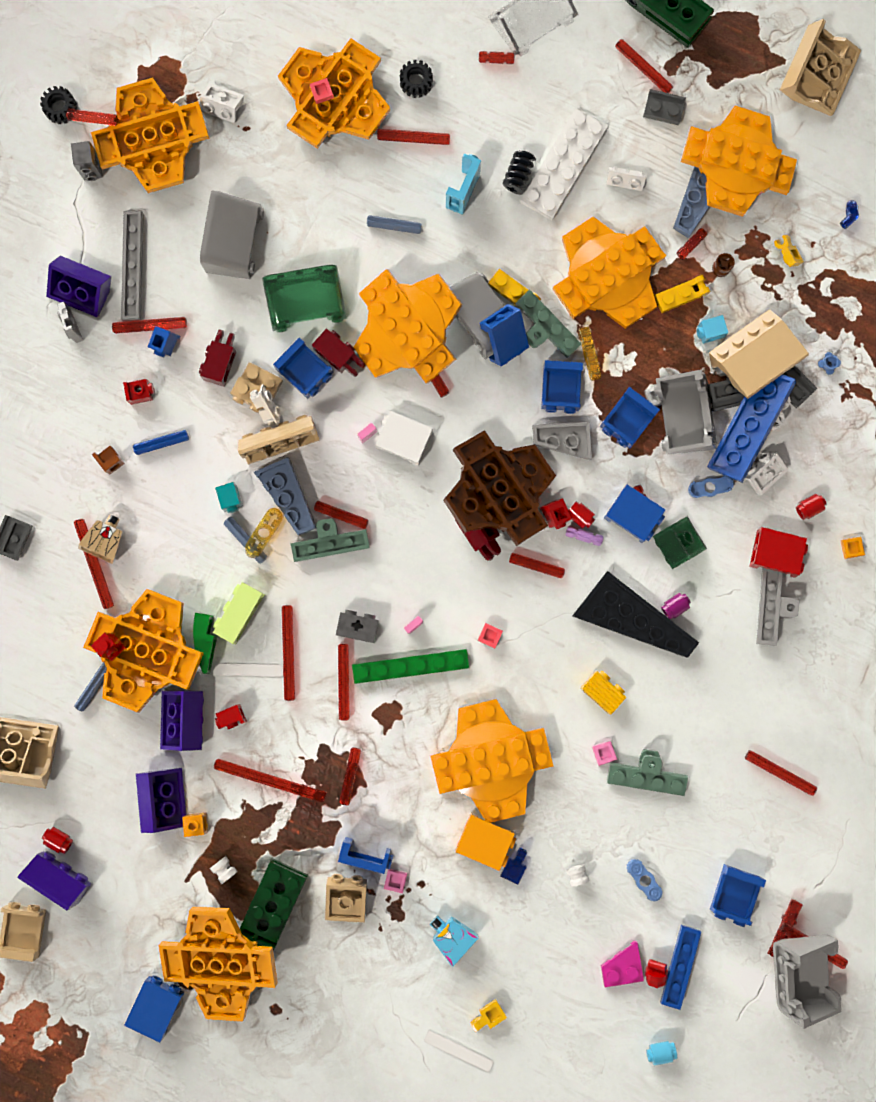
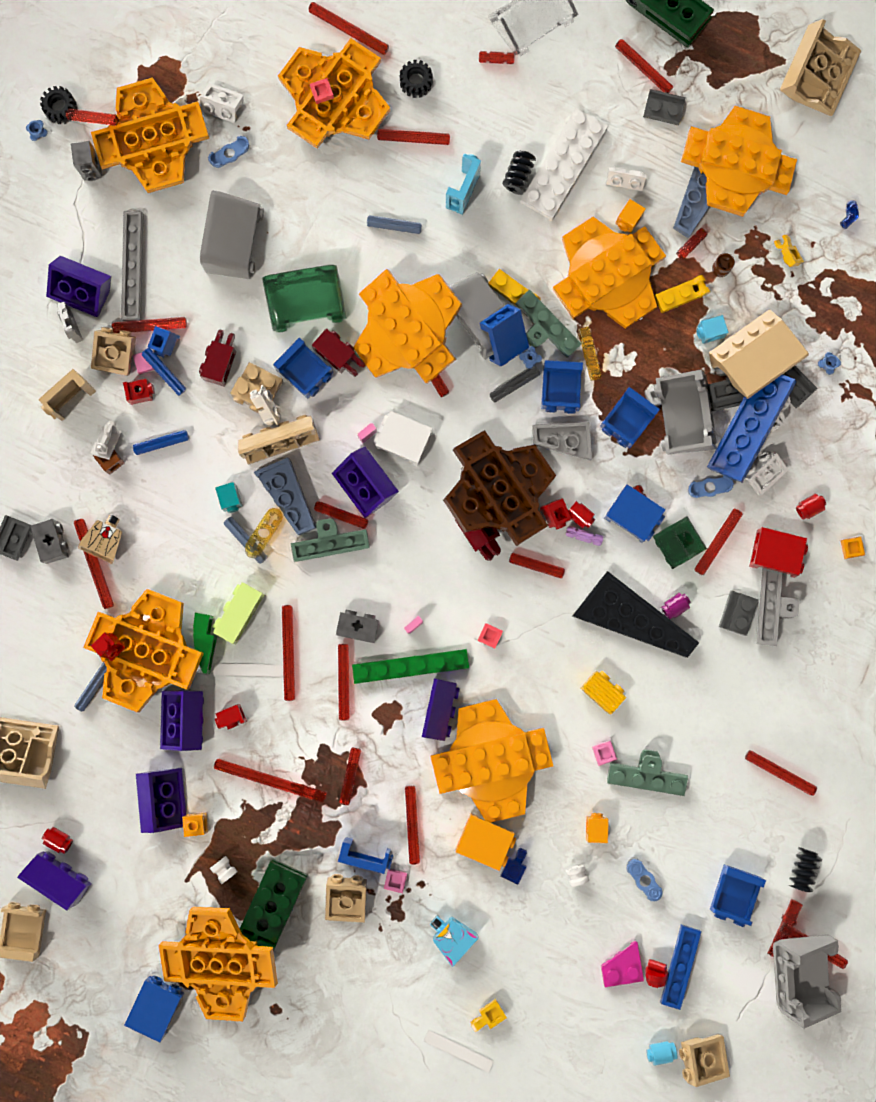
none -> medium blue plate [26,120,48,141]
none -> flat silver brick [30,519,69,564]
none -> tan panel [38,369,96,421]
none -> white hinge [90,421,121,459]
none -> tan plate [91,327,136,376]
none -> bright pink tile [133,353,154,375]
none -> blue axle [142,348,186,396]
none -> medium blue piece [208,136,249,168]
none -> clear red axle [308,2,389,55]
none -> dark purple slope [331,447,399,518]
none -> clear red axle [405,785,420,865]
none -> dark purple slope [422,678,460,741]
none -> dark grey axle [489,366,540,403]
none -> medium blue plate [519,346,542,369]
none -> light orange brick [586,813,608,843]
none -> light orange brick [615,199,646,233]
none -> tan plate [679,1034,730,1087]
none -> clear red axle [694,508,743,575]
none -> dark grey plate [719,591,759,636]
none -> black piece [788,847,822,892]

